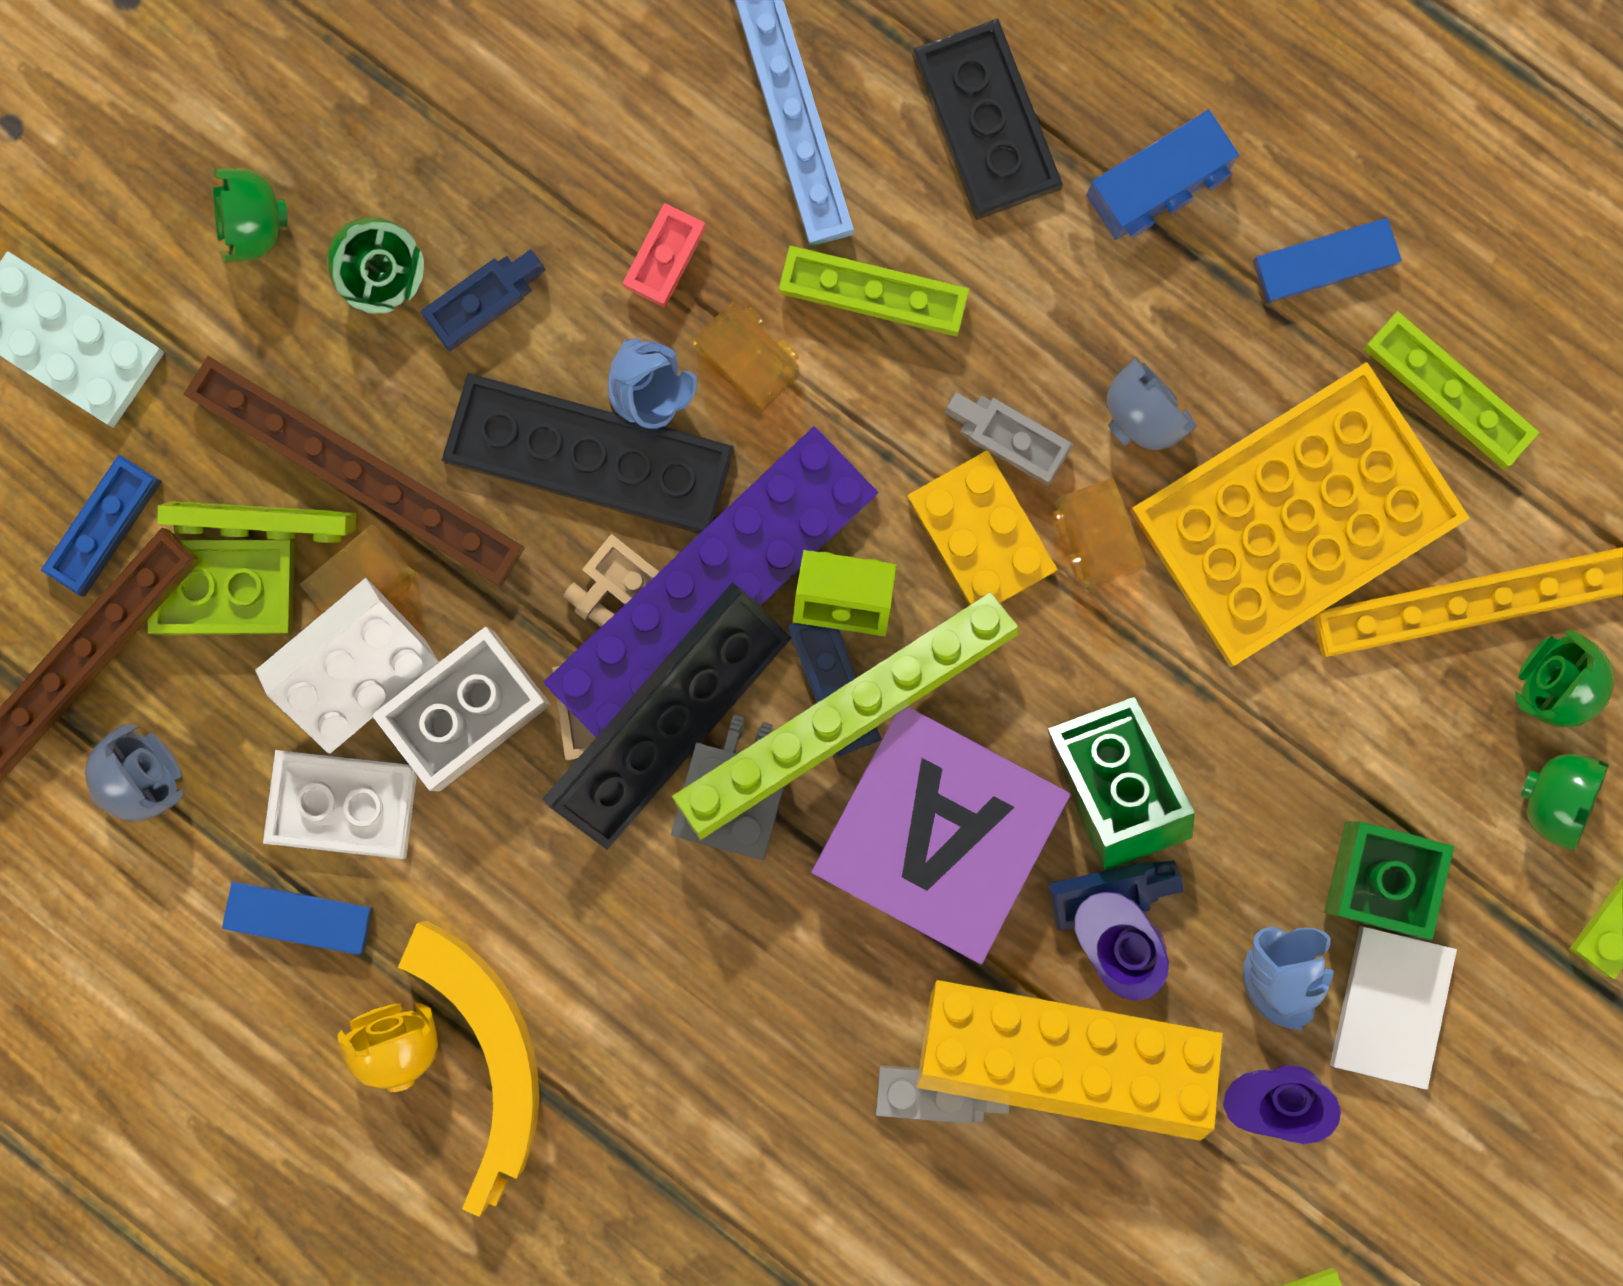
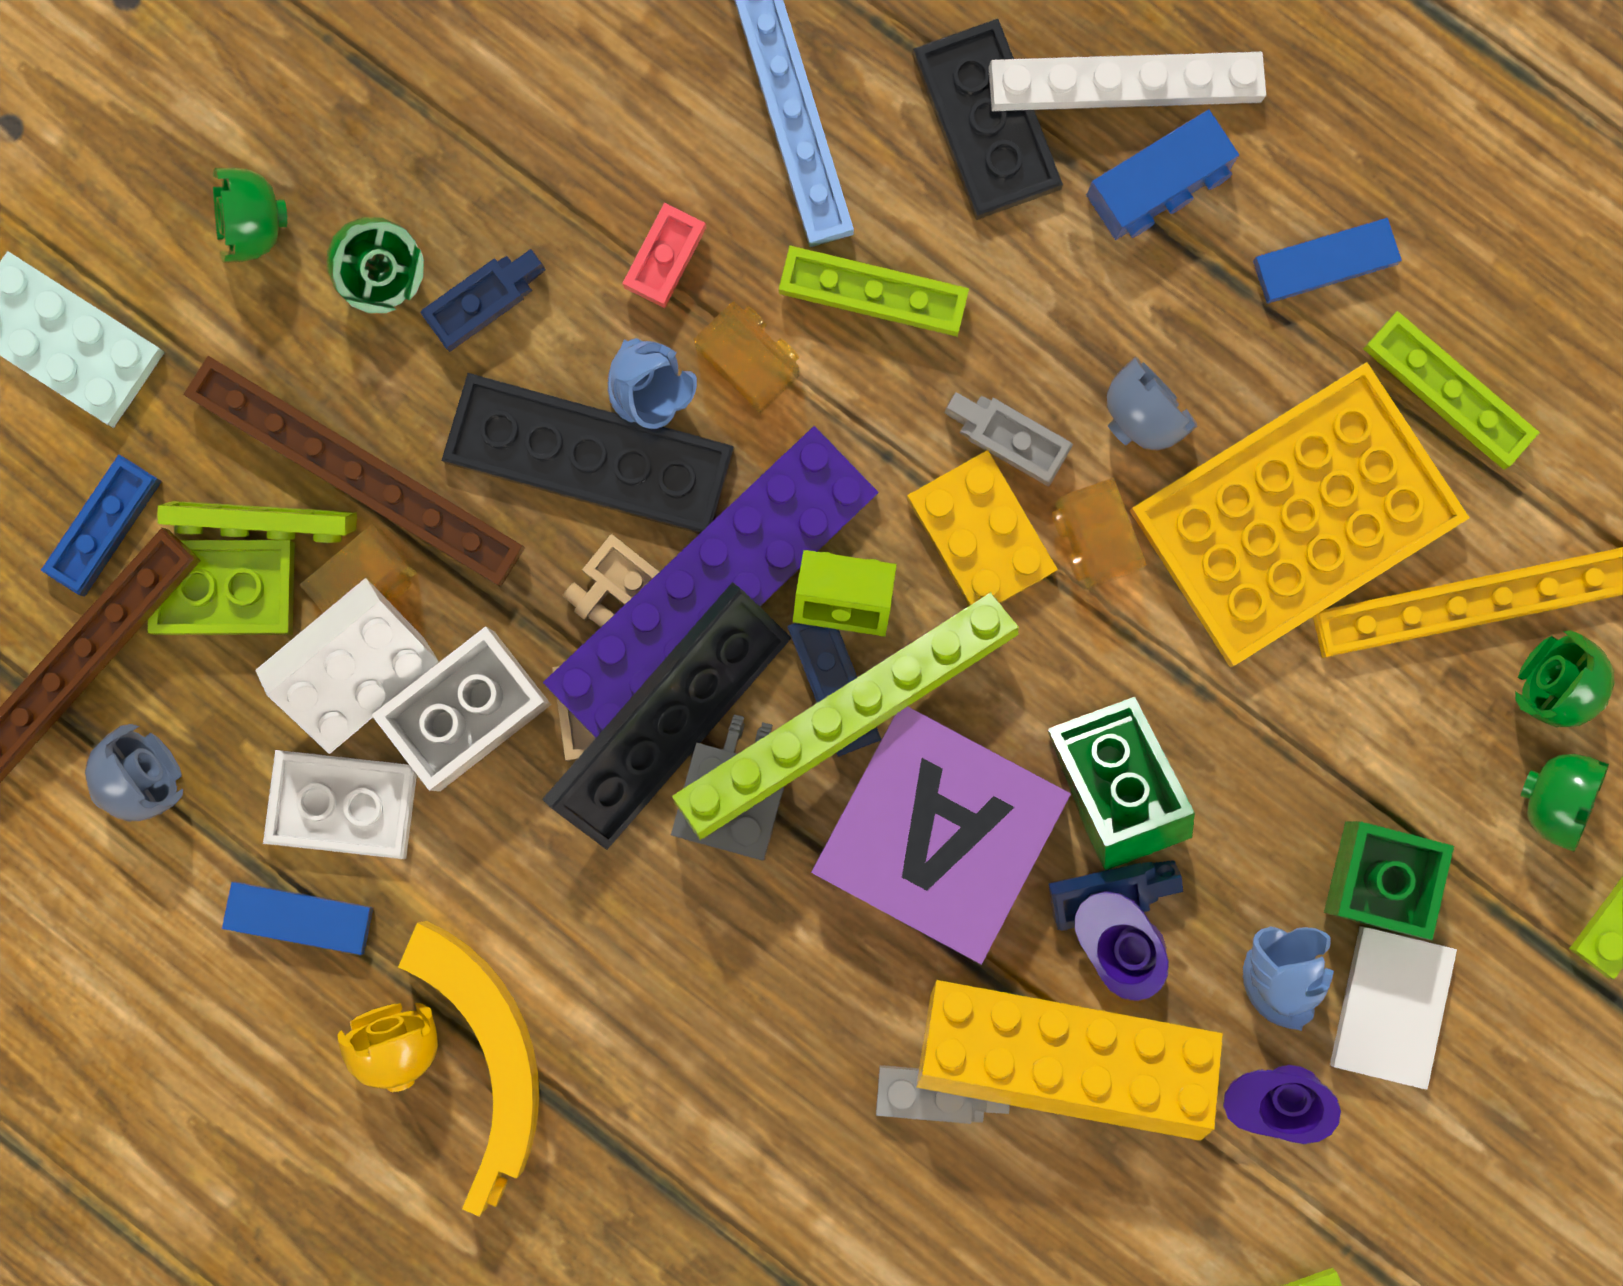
none -> white plate [989,52,1266,111]

